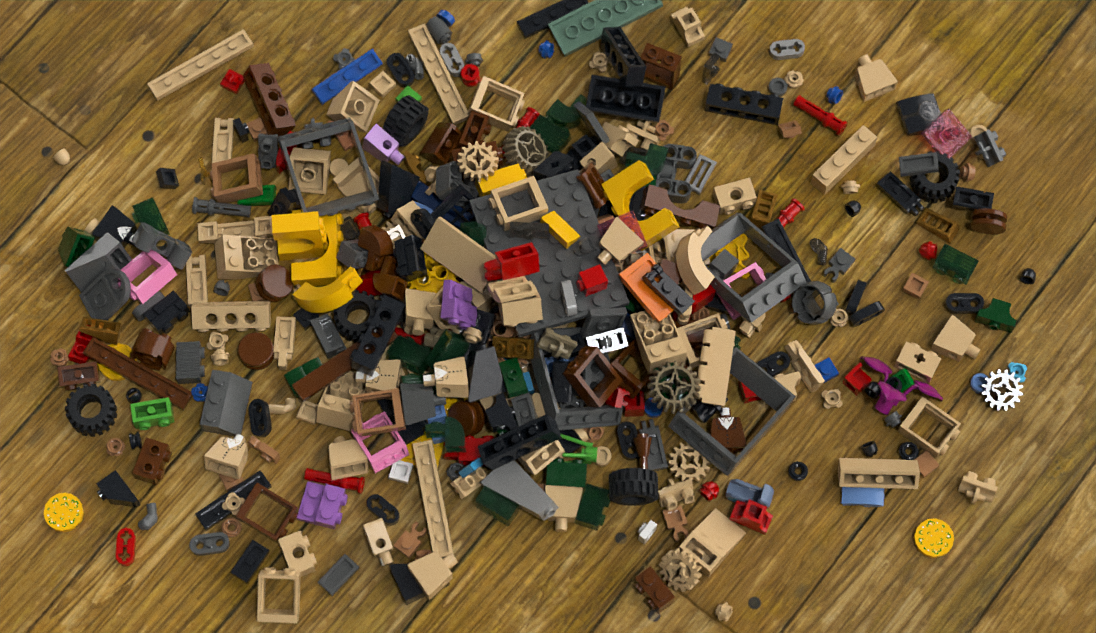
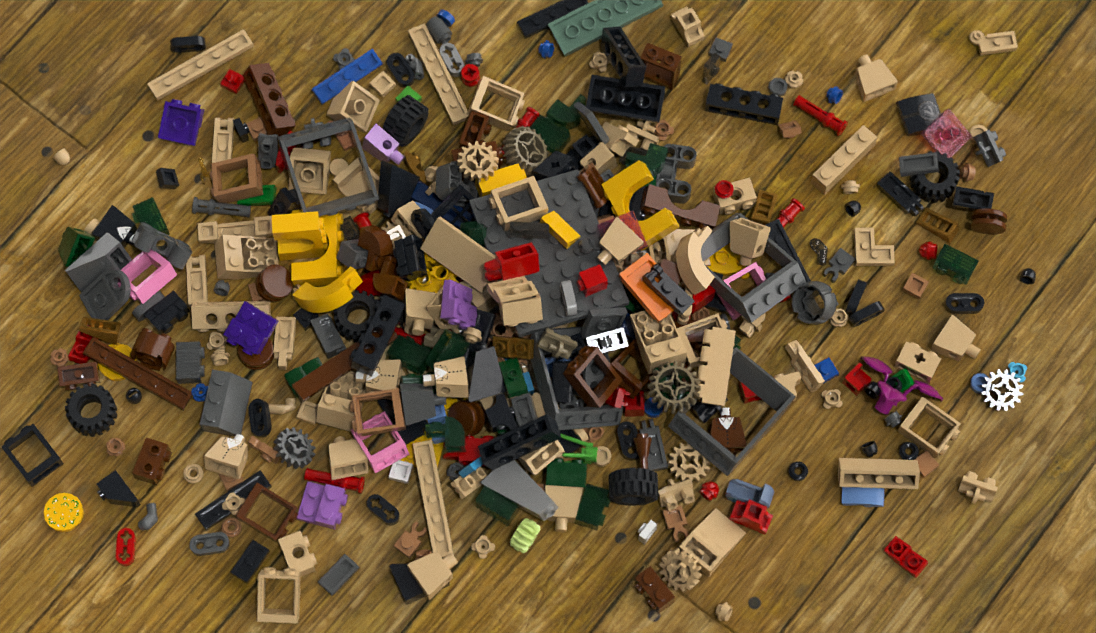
black bush [129,431,142,450] -> none
bright green brick [130,397,175,430] -> none
tan torso [363,518,393,566] -> none
reddish brown brick [420,122,463,164] -> none
light grey tile [685,154,717,195] -> none
dark grey brick [709,249,739,281] -> none
black plate [757,351,790,377] -> none
light grey beam [769,39,805,60] -> none
yellow tile [914,518,954,558] -> none
dark green brick [975,298,1017,333] -> none
none -> black window [1,424,64,487]
none -> dark purple plate [158,99,204,146]
none -> black beam [170,36,206,53]
none -> tan plate [184,464,204,483]
none -> dark purple plate [223,301,278,356]
none -> dark grey gear [273,427,316,469]
none -> tan plate [471,535,495,559]
none -> yellowish green gear [510,518,540,553]
none -> red plate [715,180,734,199]
none -> tan torso [730,218,771,266]
none -> tan plate [854,228,895,266]
none -> red slope [883,536,928,578]
none -> tan hinge [969,30,1018,55]

